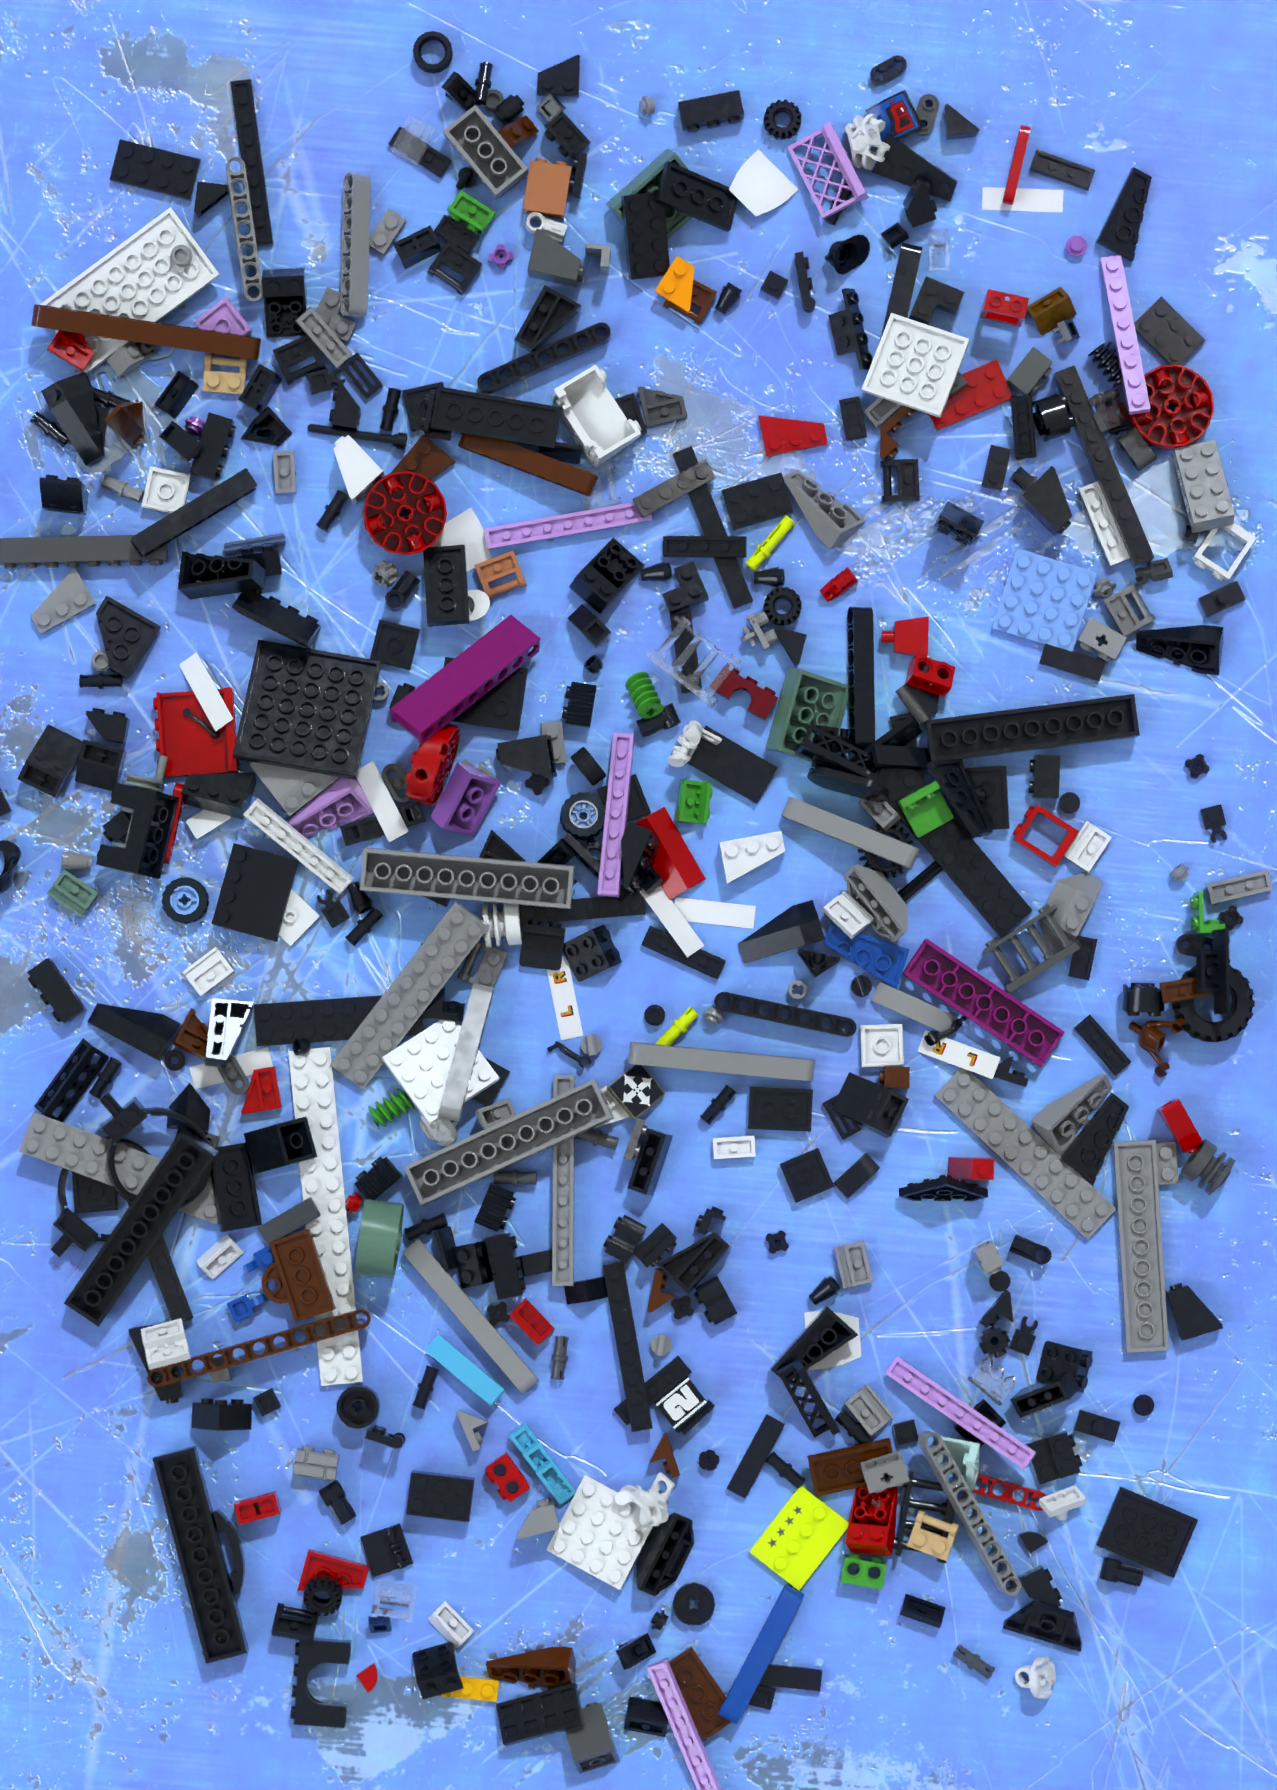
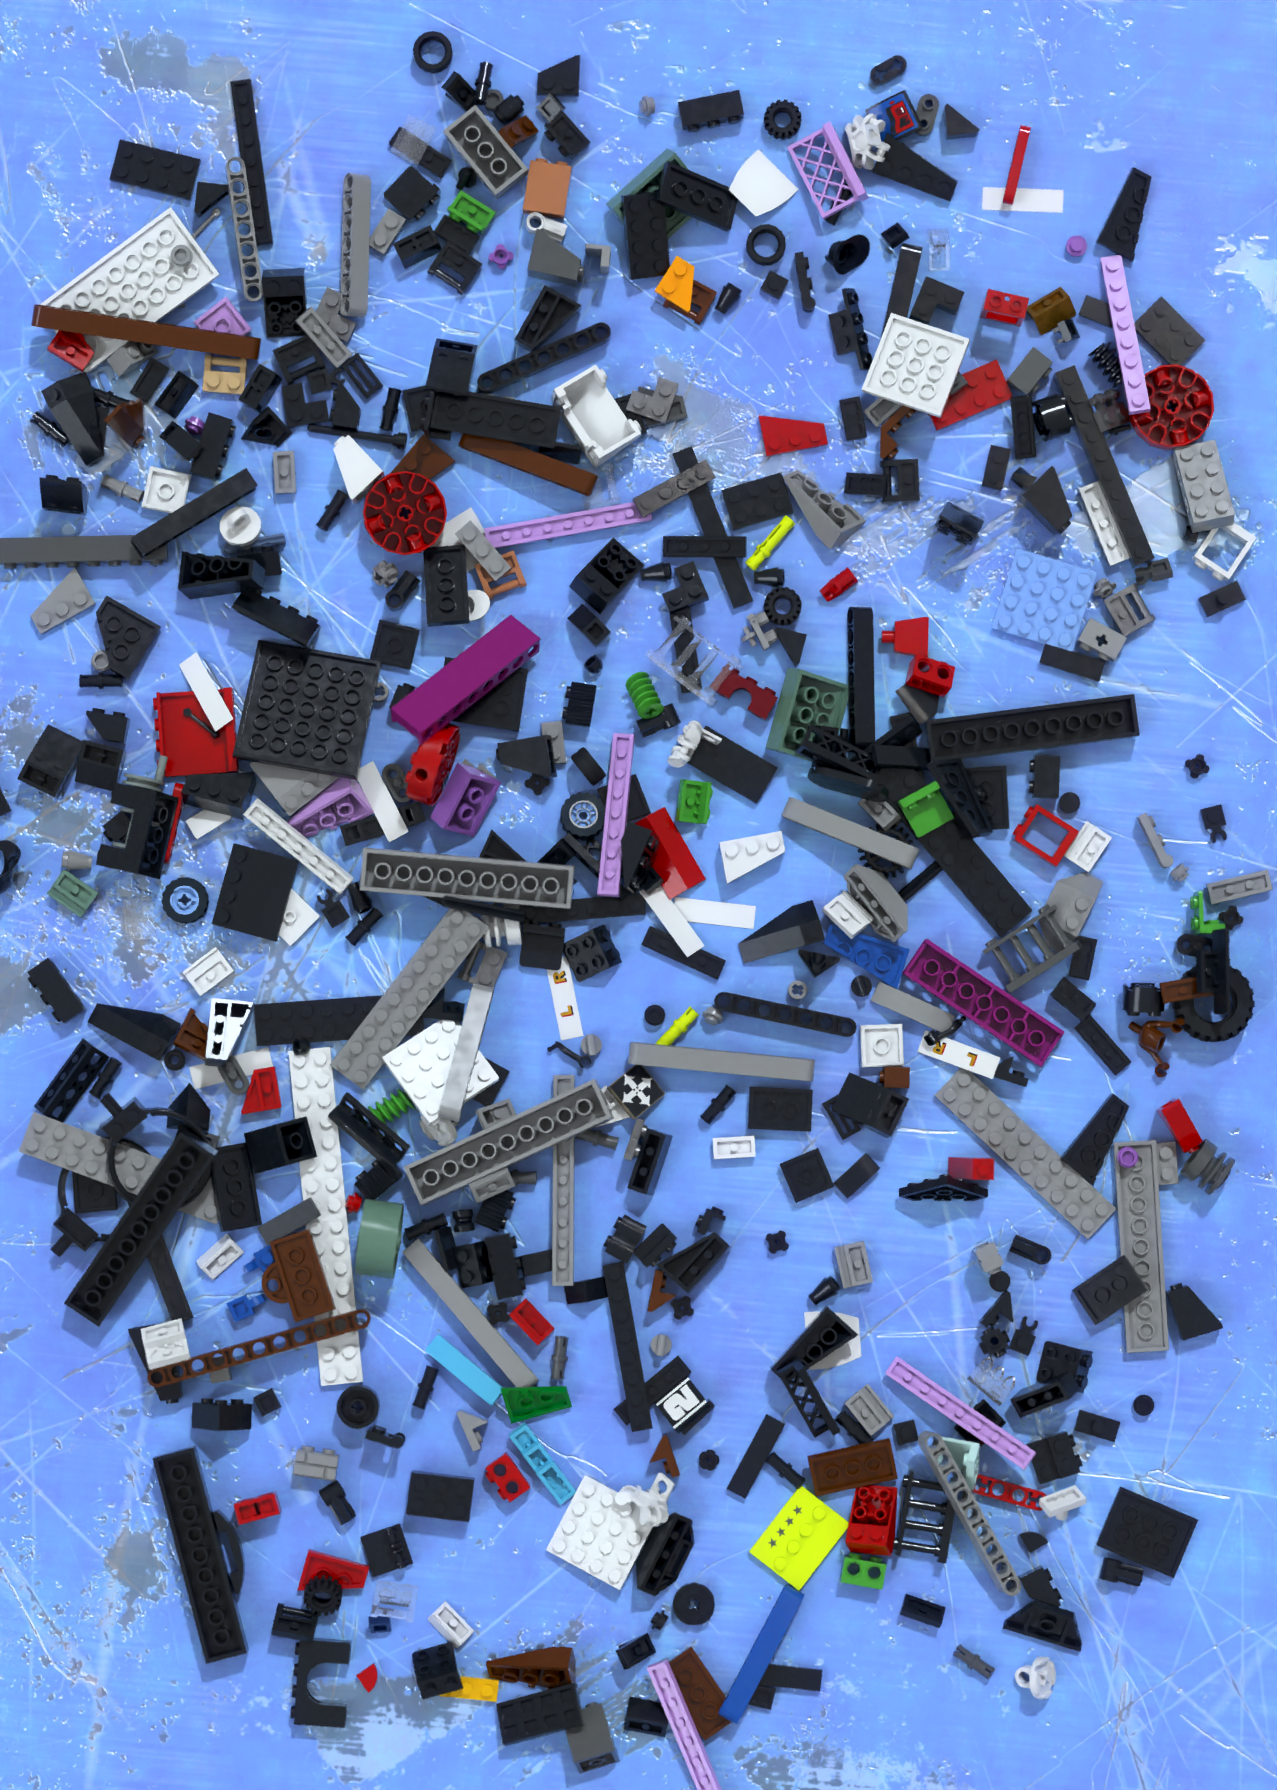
light grey slope [517,1498,560,1539] -> none
black plate [569,152,587,198] -> none
black brick [694,1276,737,1325] -> none
light grey brick [860,1450,910,1494] -> none
black slope [903,176,937,228] -> none
tan plate [907,1510,959,1561] -> none
black tile [1029,149,1095,191] -> none
light grey wedge [1031,1073,1112,1156] -> none
dark grey axle [1116,427,1157,471] -> none
black wedge [1136,625,1224,675] -> none
none -> black tile [129,357,170,404]
none -> light grey hinge [191,208,220,240]
none -> white tile [220,506,261,547]
none -> black plate [281,383,330,428]
none -> black fence [328,1092,410,1171]
none -> black bracket [384,166,441,224]
none -> black slope [425,338,478,396]
none -> black axle [442,896,525,922]
none -> black wheel [452,1209,475,1233]
none -> light grey plate [455,520,512,582]
none -> light grey plate [468,1166,515,1203]
none -> green wing [501,1386,572,1424]
none -> flat silver plate [626,377,679,424]
none -> black tyre [746,224,786,266]
none -> black plate [844,472,888,497]
none -> black hinge [1049,977,1096,1021]
none -> black plate [1072,1255,1148,1325]
none -> black tile [1078,295,1113,329]
none -> medium lavender plate [1117,1147,1138,1168]
none -> light grey plate [1136,813,1174,868]

